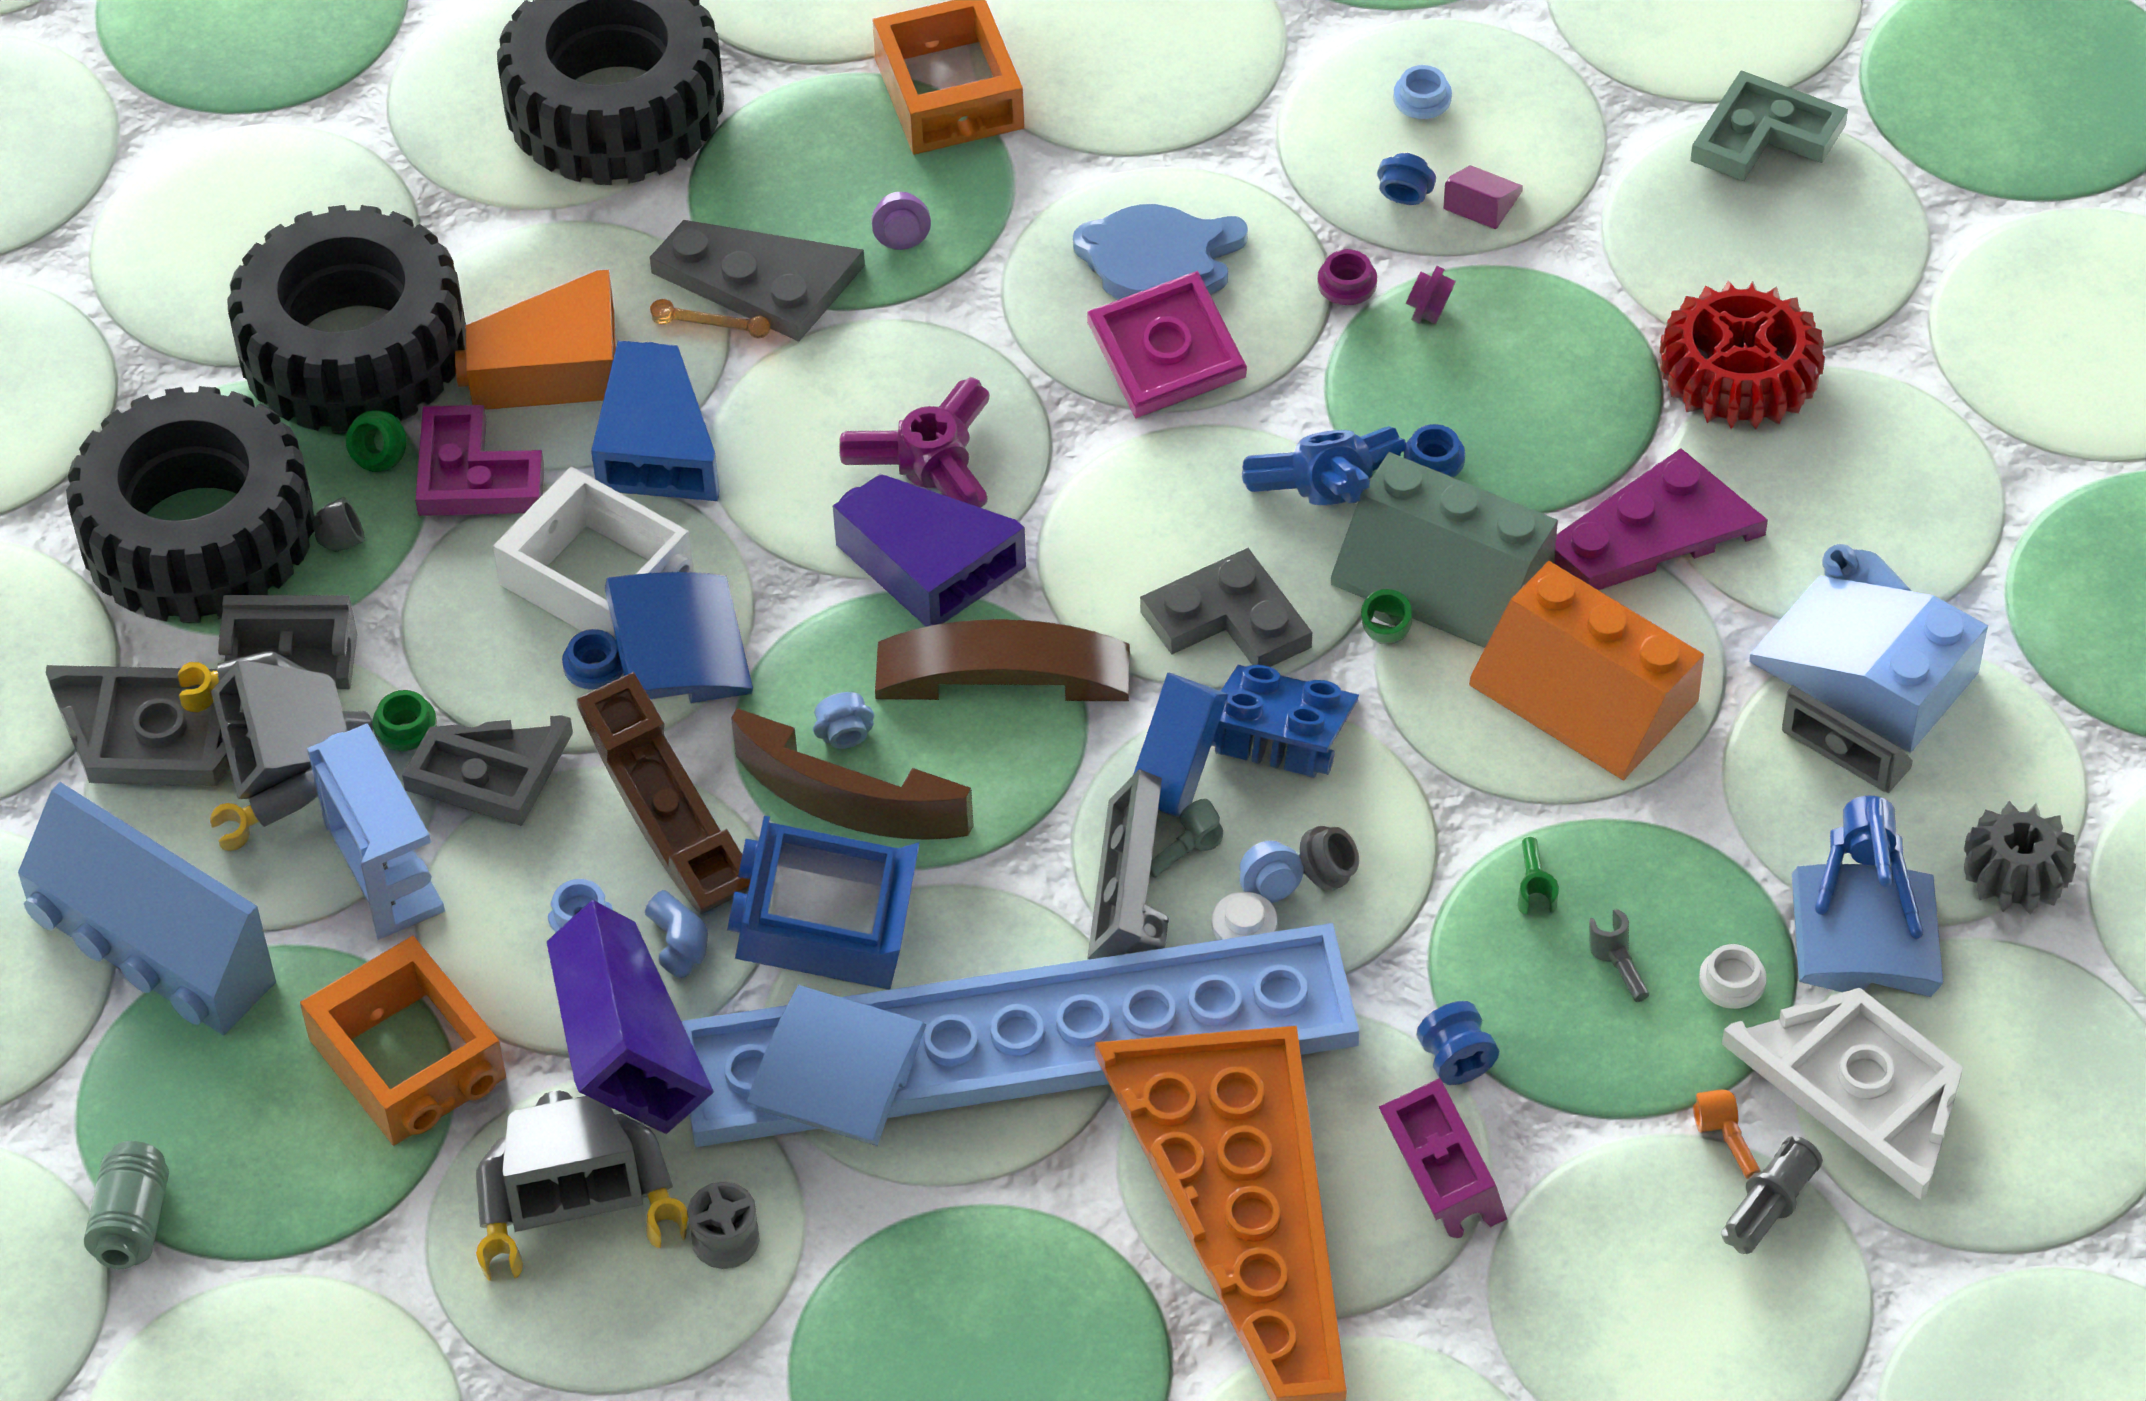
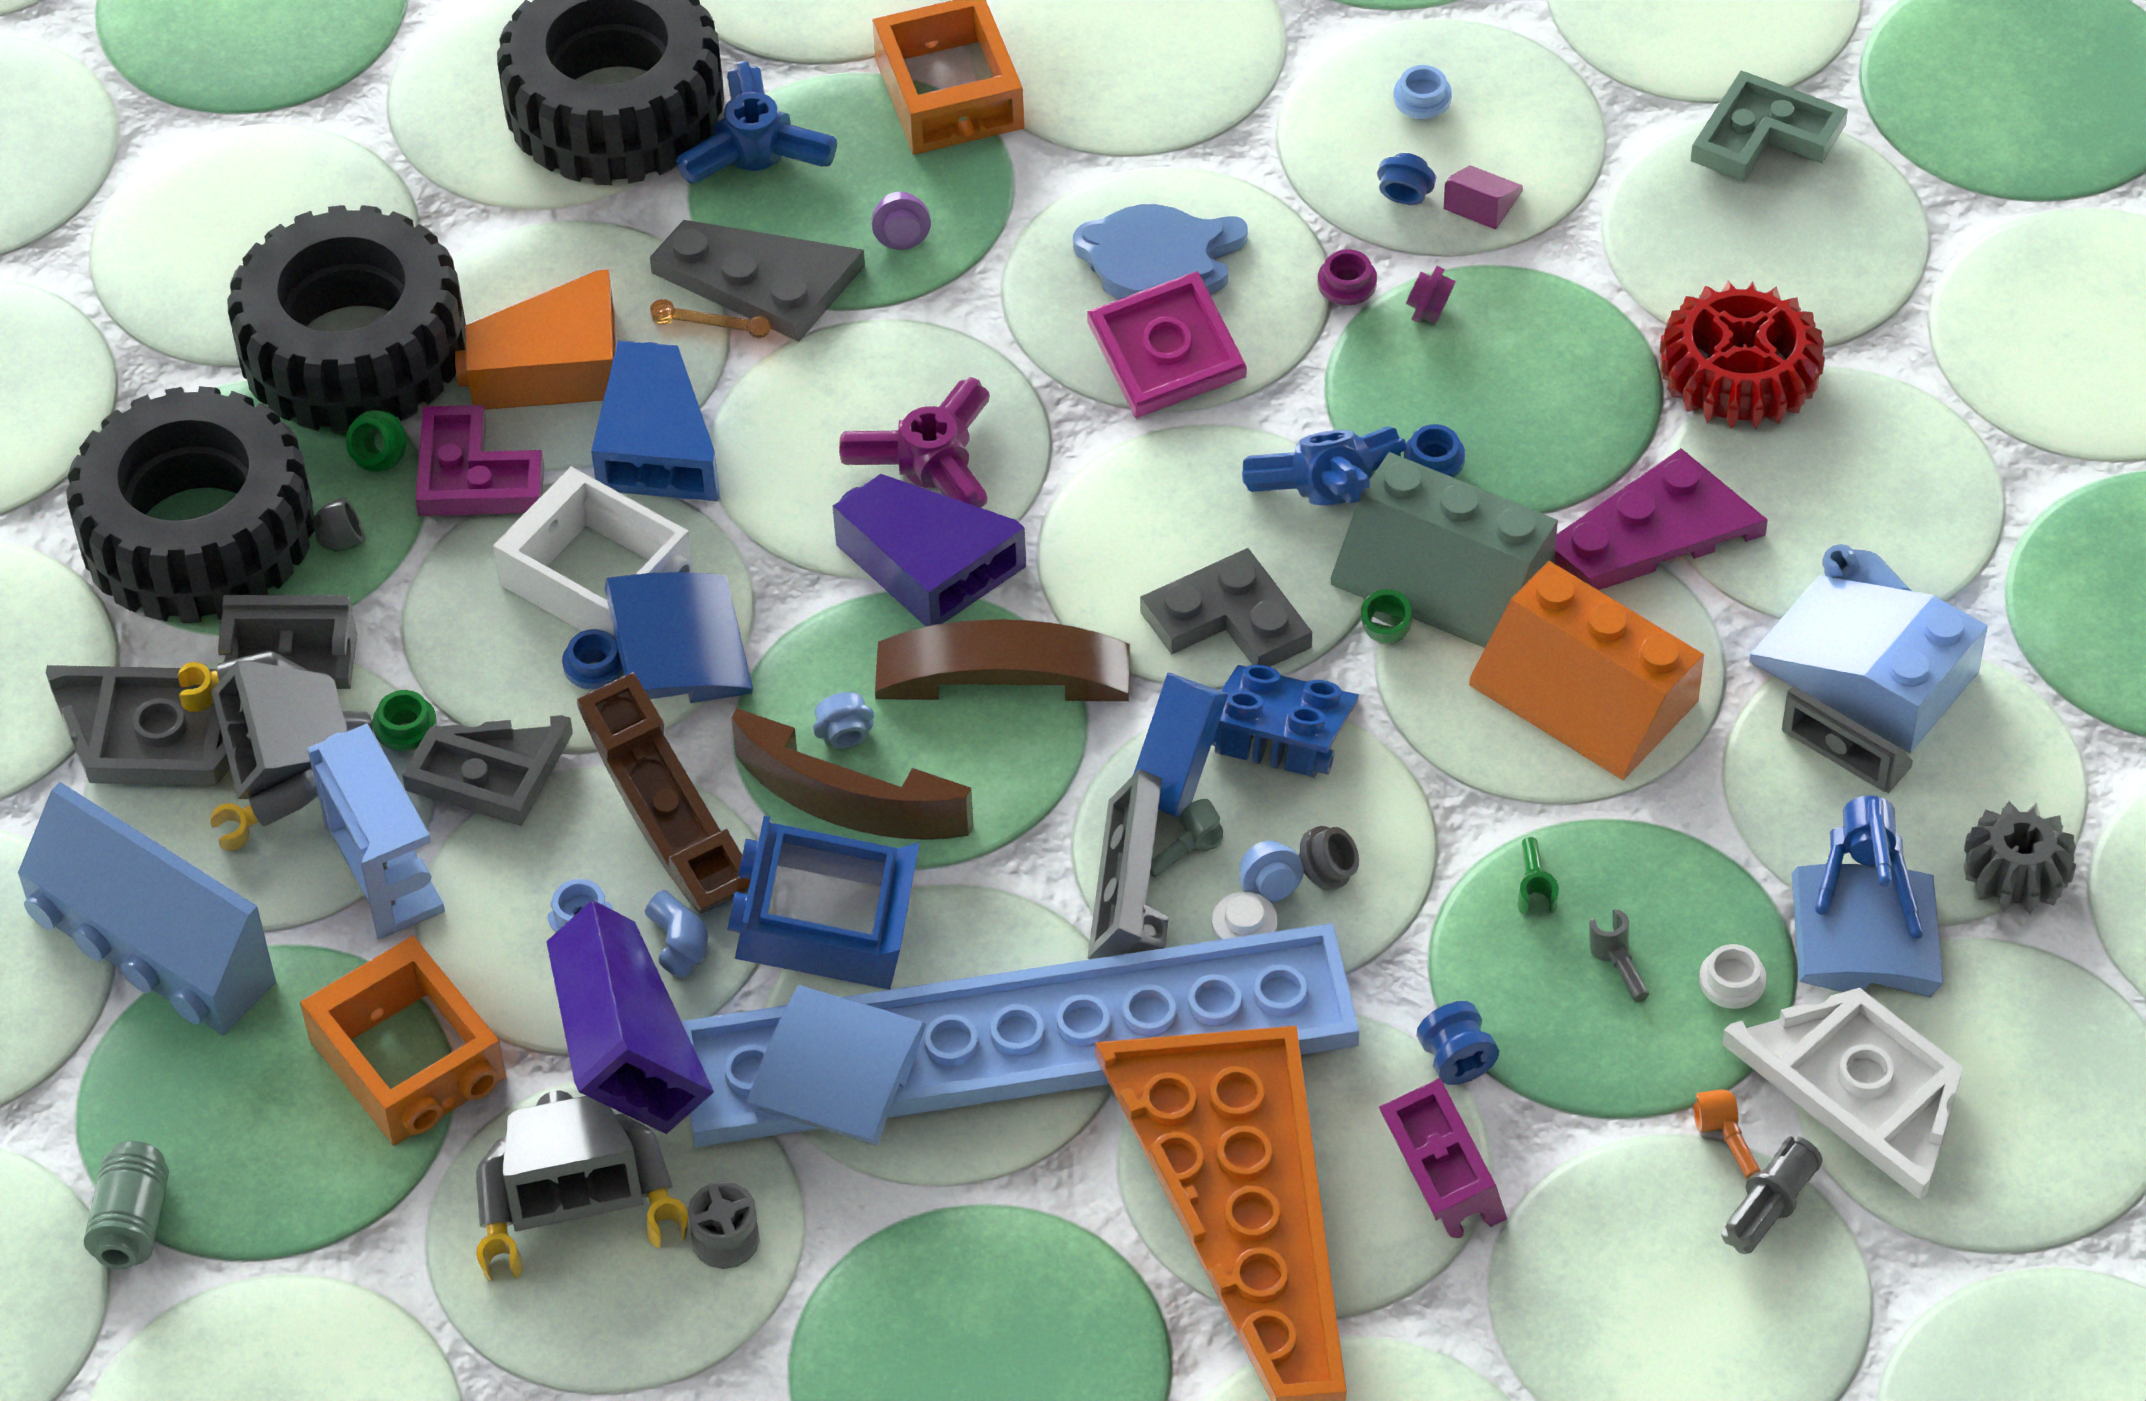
none -> blue bush [676,61,837,184]

